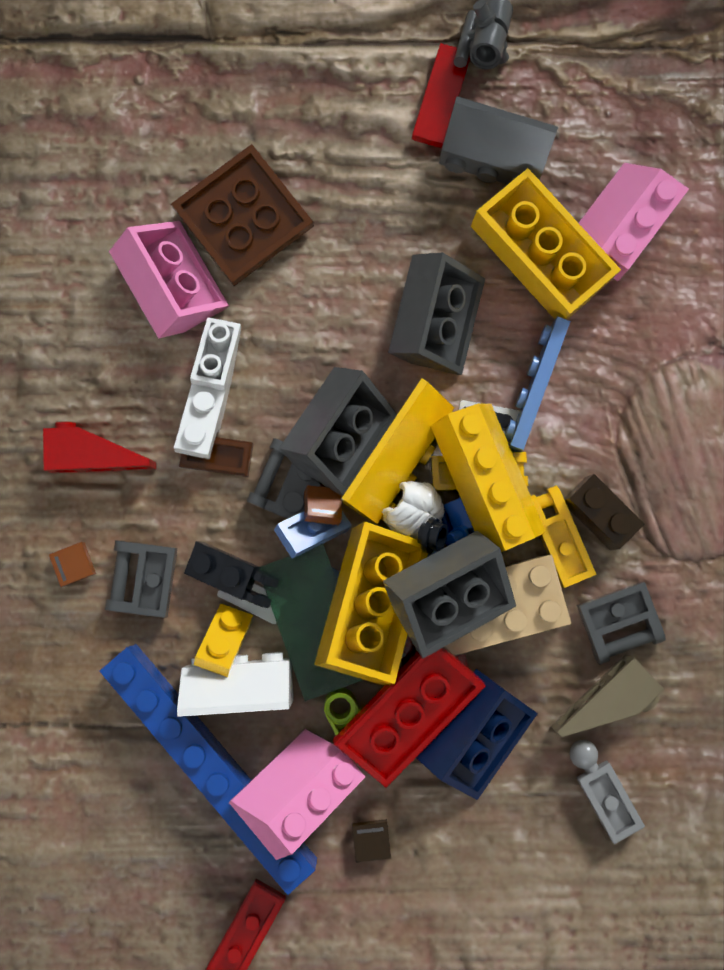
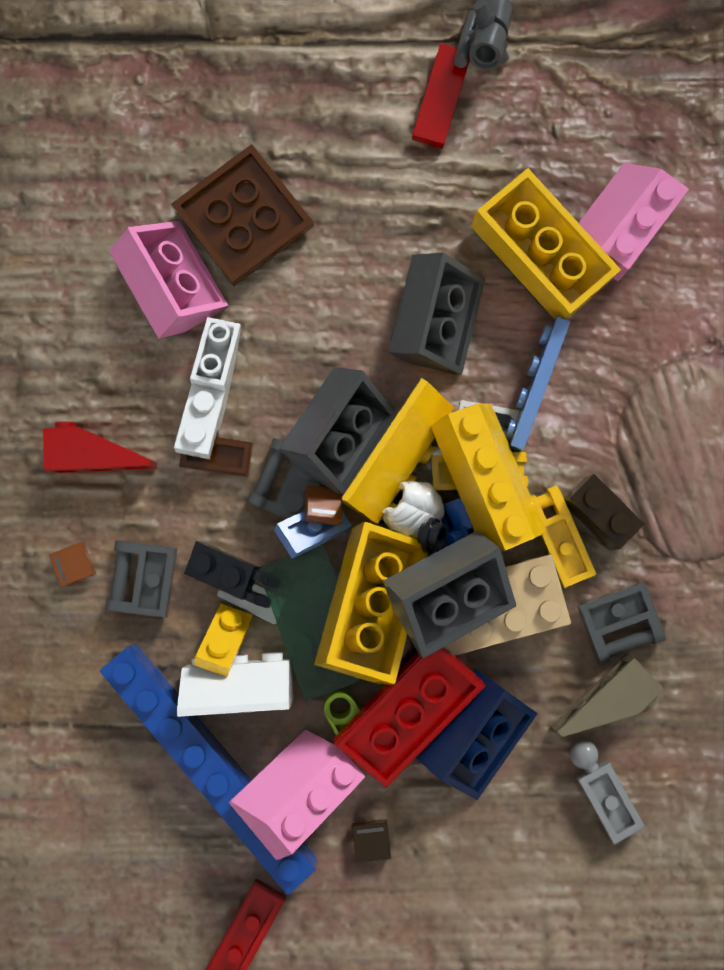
dark grey slope [439,96,558,185] -> none

